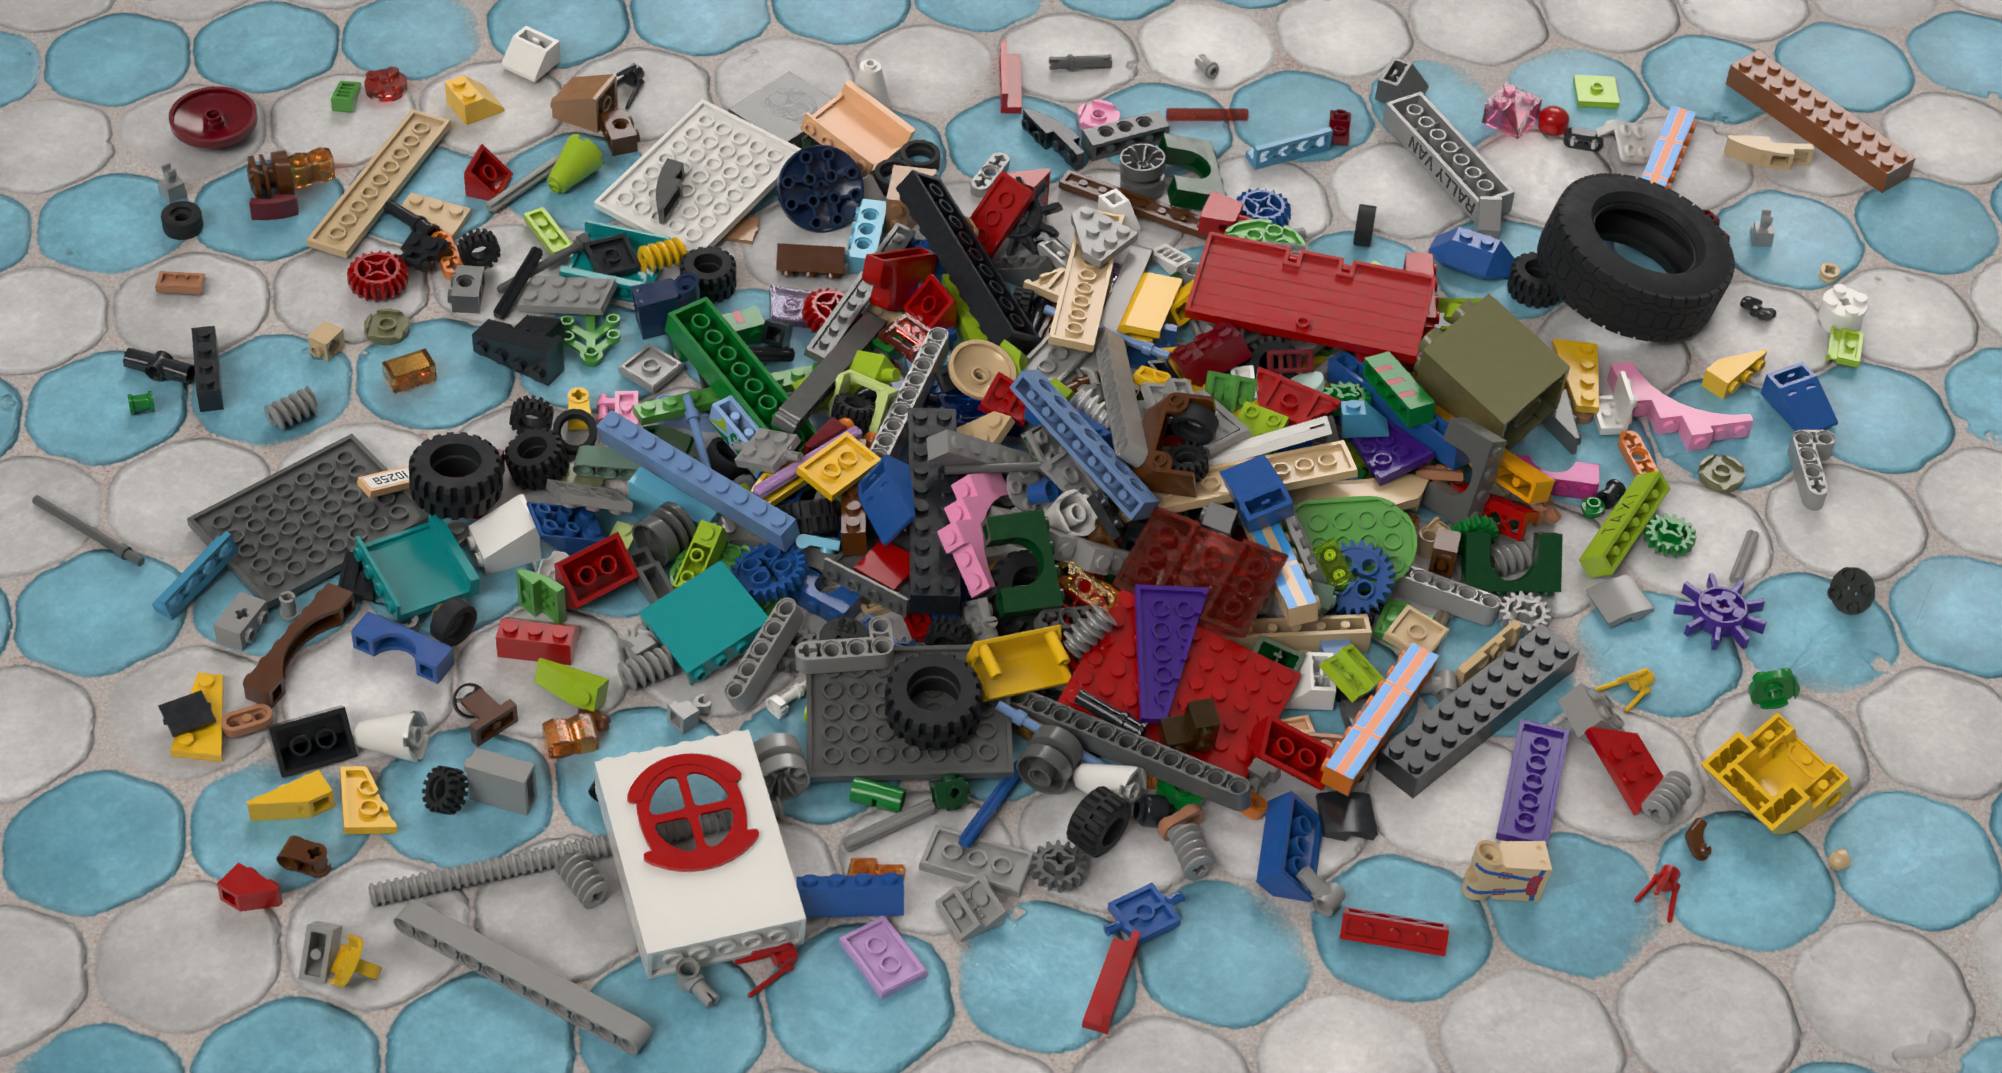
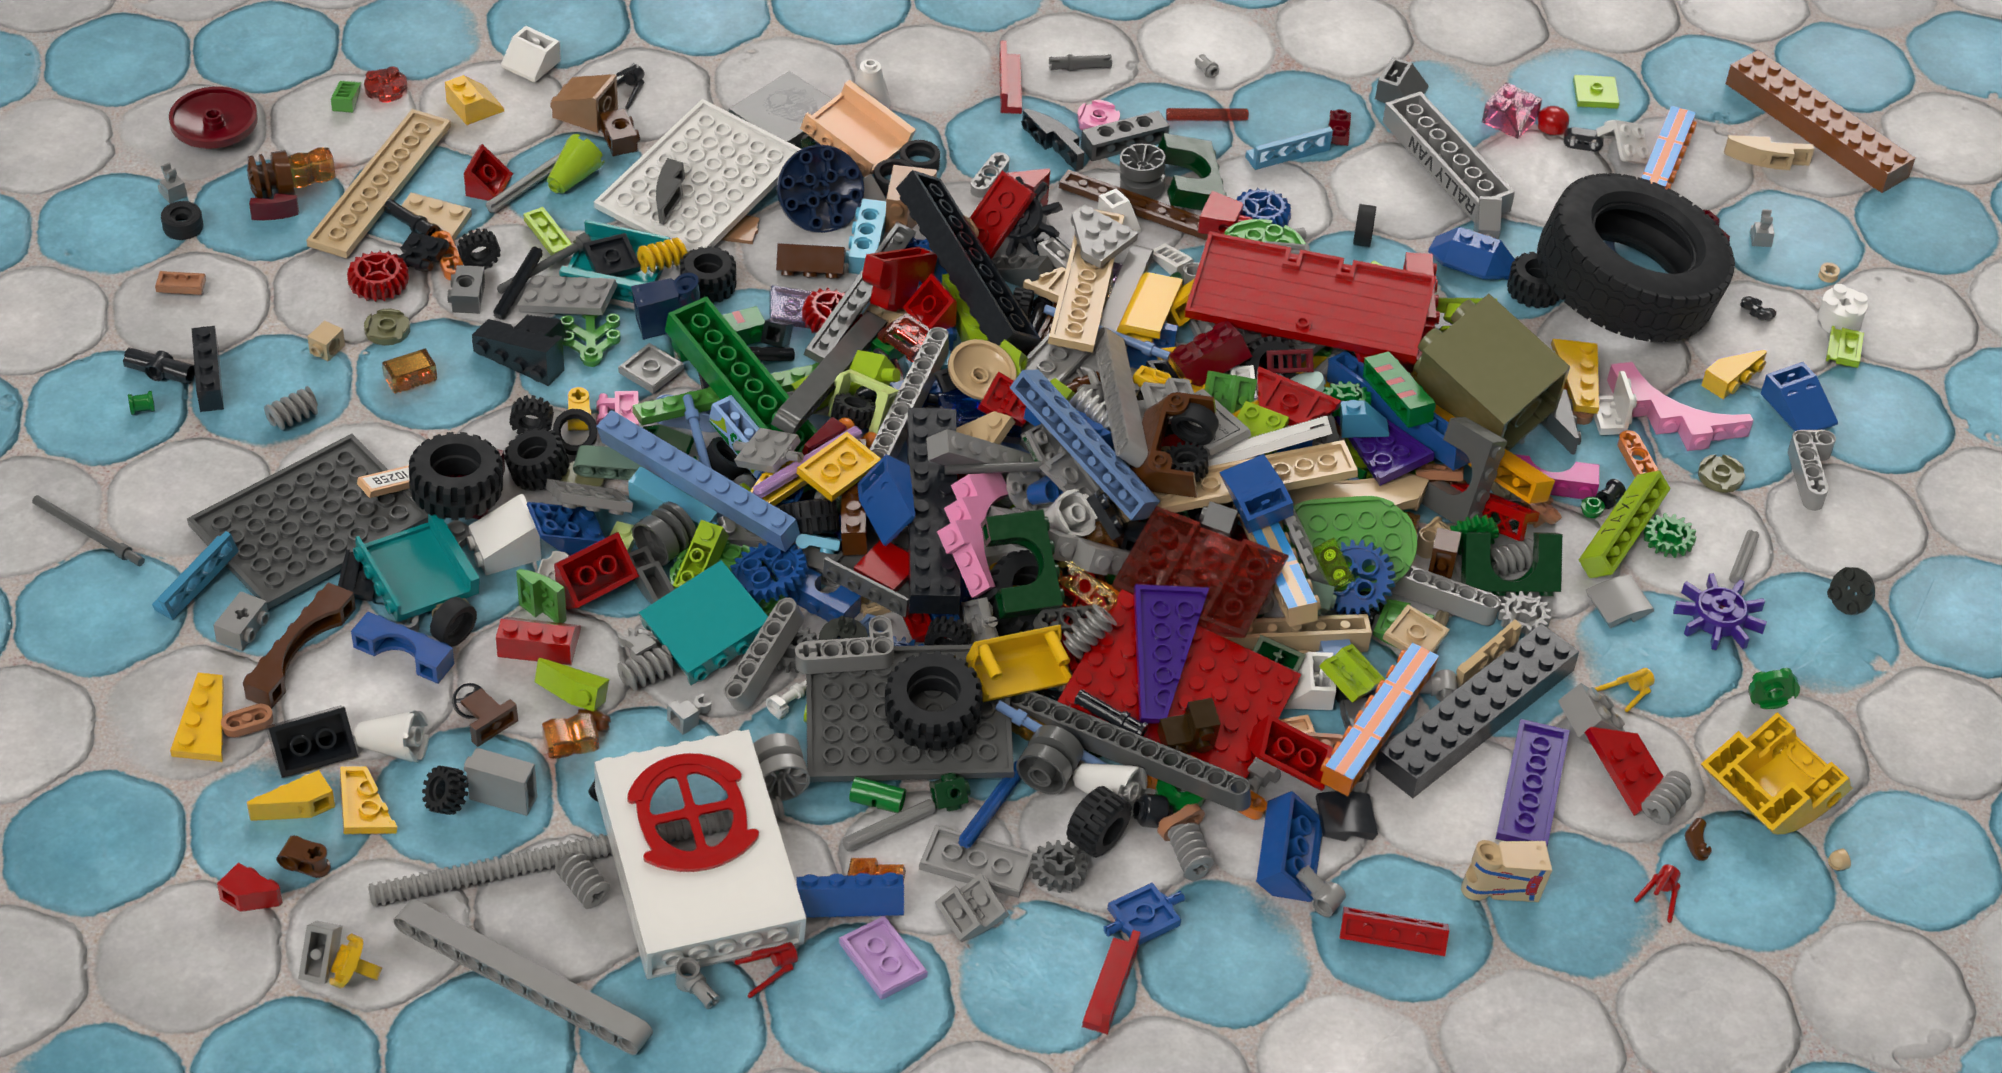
black piece [158,690,216,738] -> none
light grey pin [279,591,300,622] -> none

